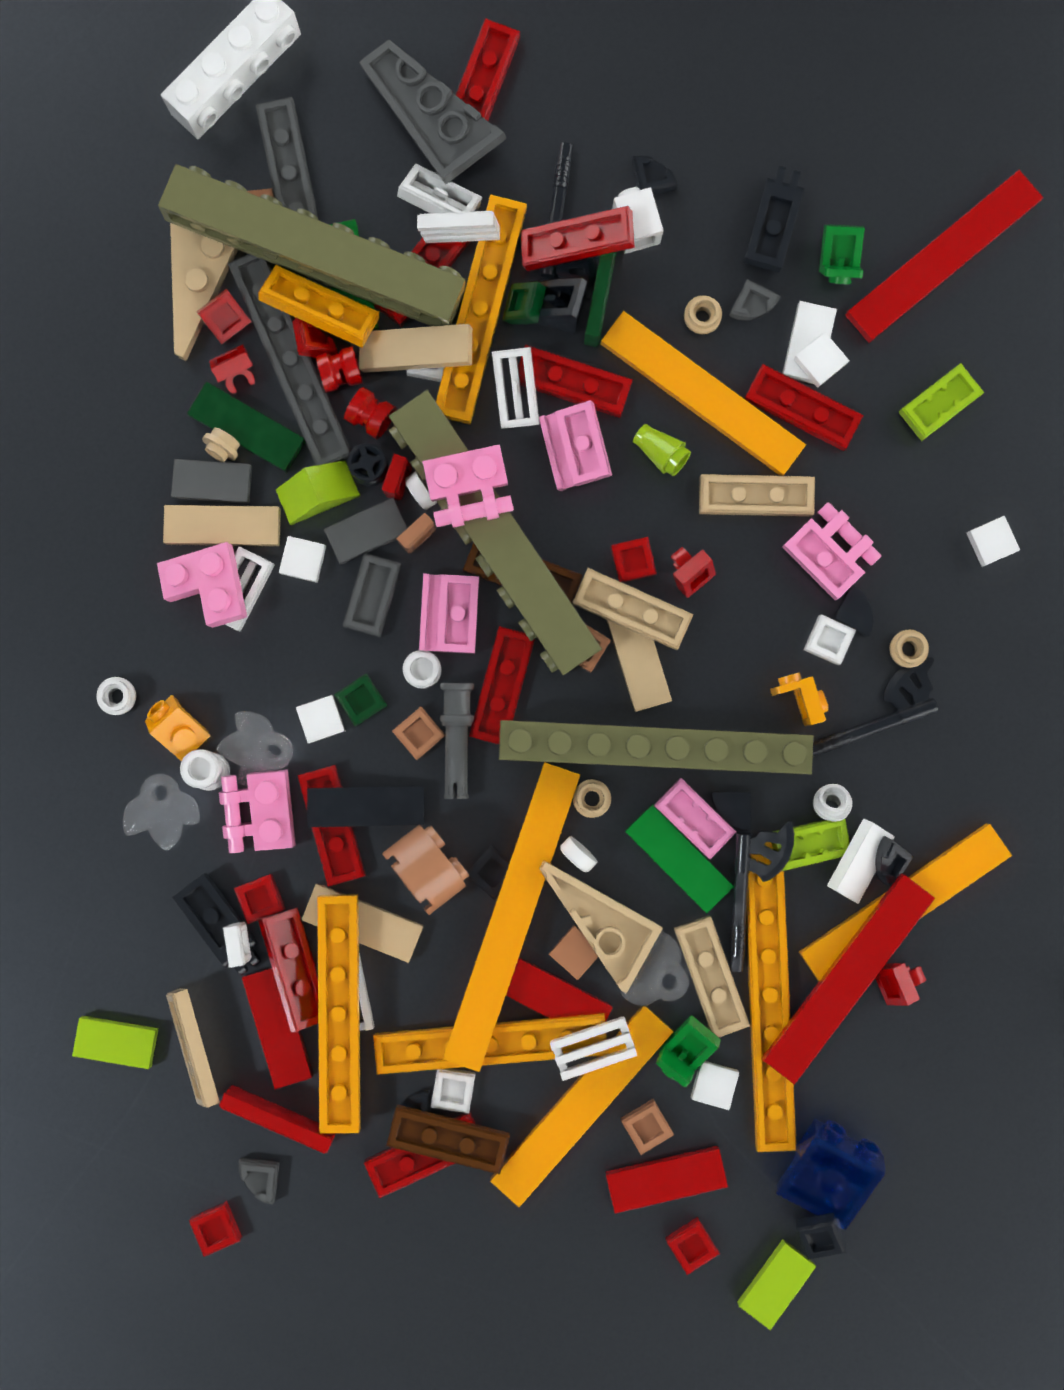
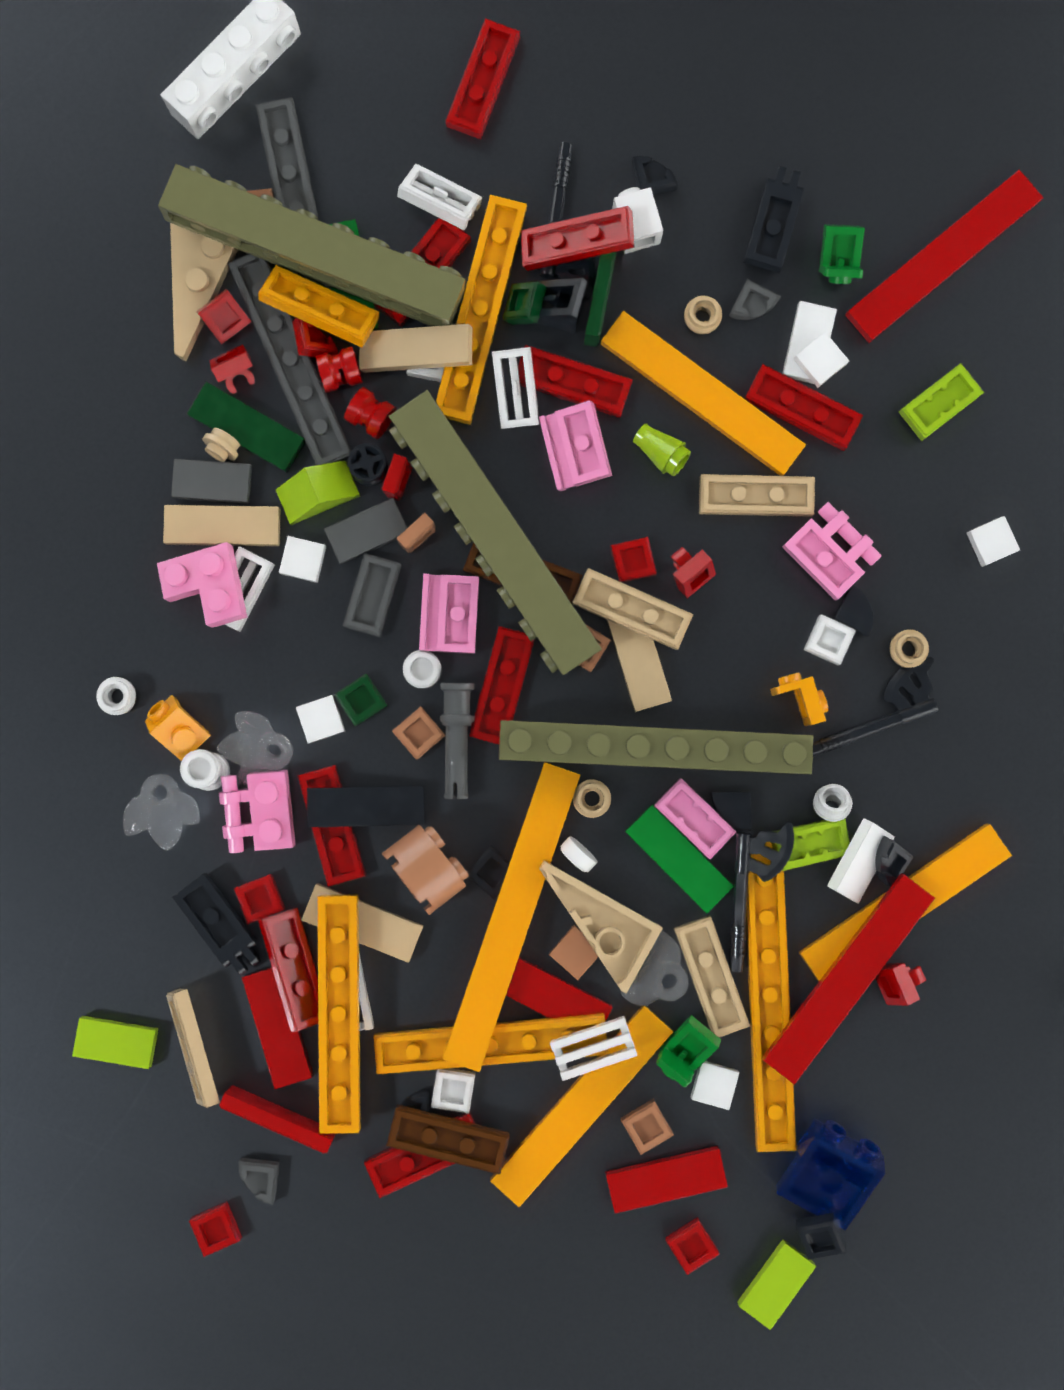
white tile [223,922,251,968] -> none
dark grey wing [359,39,507,185] -> none
white tile [405,471,437,510] -> none
white tile [417,211,500,243] -> none
bright pink plate [422,444,514,528] -> none

